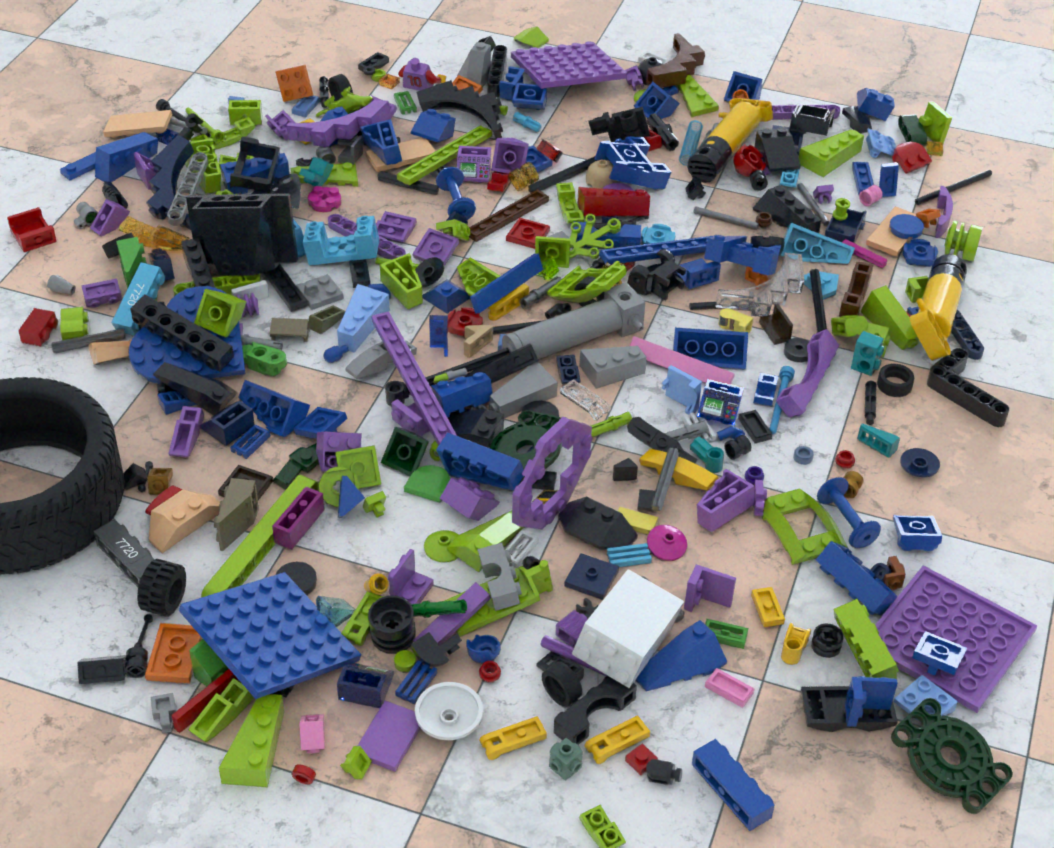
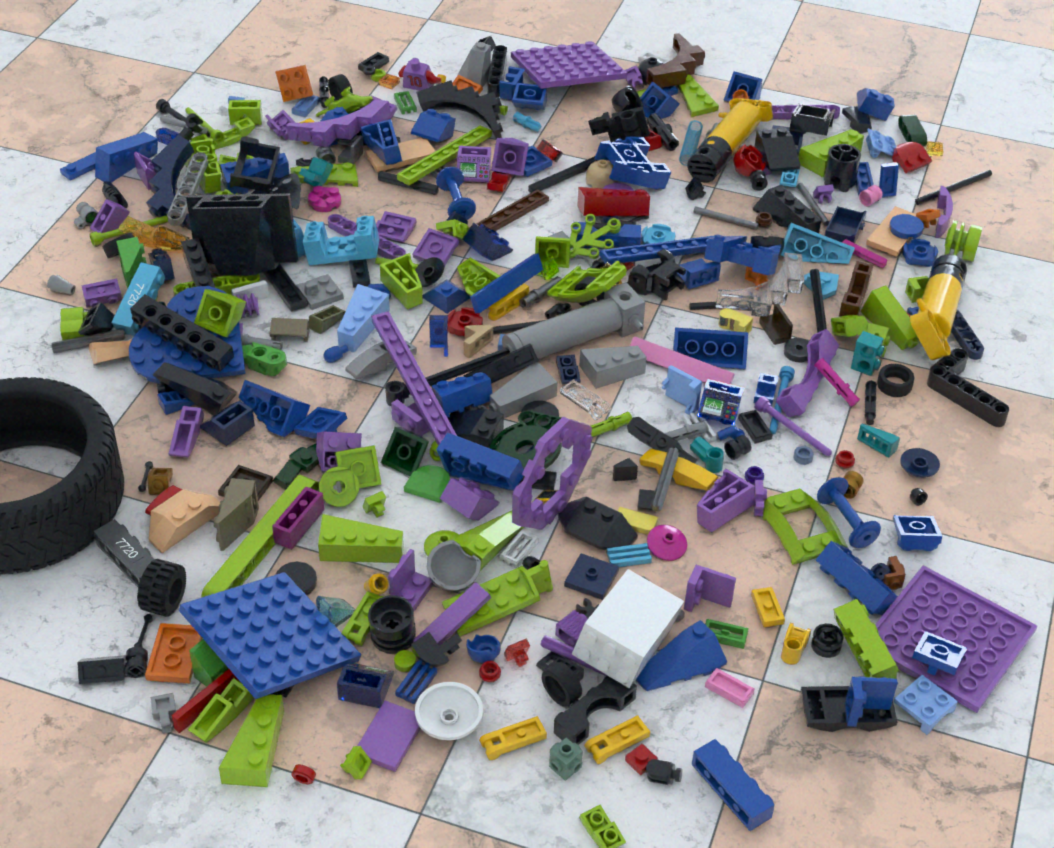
red panel [7,207,57,252] -> none
red brick [18,308,58,347] -> none
light nougat tile [103,110,172,138] -> none
black slope [123,463,148,490] -> none
blue tile [230,425,271,459] -> none
bright pink slope [299,714,325,753] -> none
blue slope [338,476,365,518] -> none
green pin [411,599,467,618] -> none
light grey piece [433,368,467,383] -> none
light grey arch [478,543,522,611] -> none
red tile [506,218,550,249] -> none
clear yellow wheel [509,162,539,191] -> none
lime slope [514,26,549,48] -> none
lime slope [556,182,584,223] -> none
lime bush [832,198,850,221] -> none
dark green piece [891,698,1013,814] -> none
lime hinge [919,102,953,145] -> none
none -> black slope [78,302,115,335]
none -> lime piece [89,216,168,246]
none -> lime wedge [318,514,404,563]
none -> light grey cylinder [426,540,481,592]
none -> clear blue slope [462,223,513,261]
none -> clear red tile [504,638,530,667]
none -> black piece [611,86,643,112]
none -> medium lavender piece [754,396,832,456]
none -> dark pink pin [814,358,860,407]
none -> black cylinder [824,144,861,192]
none -> black hinge [910,488,928,505]

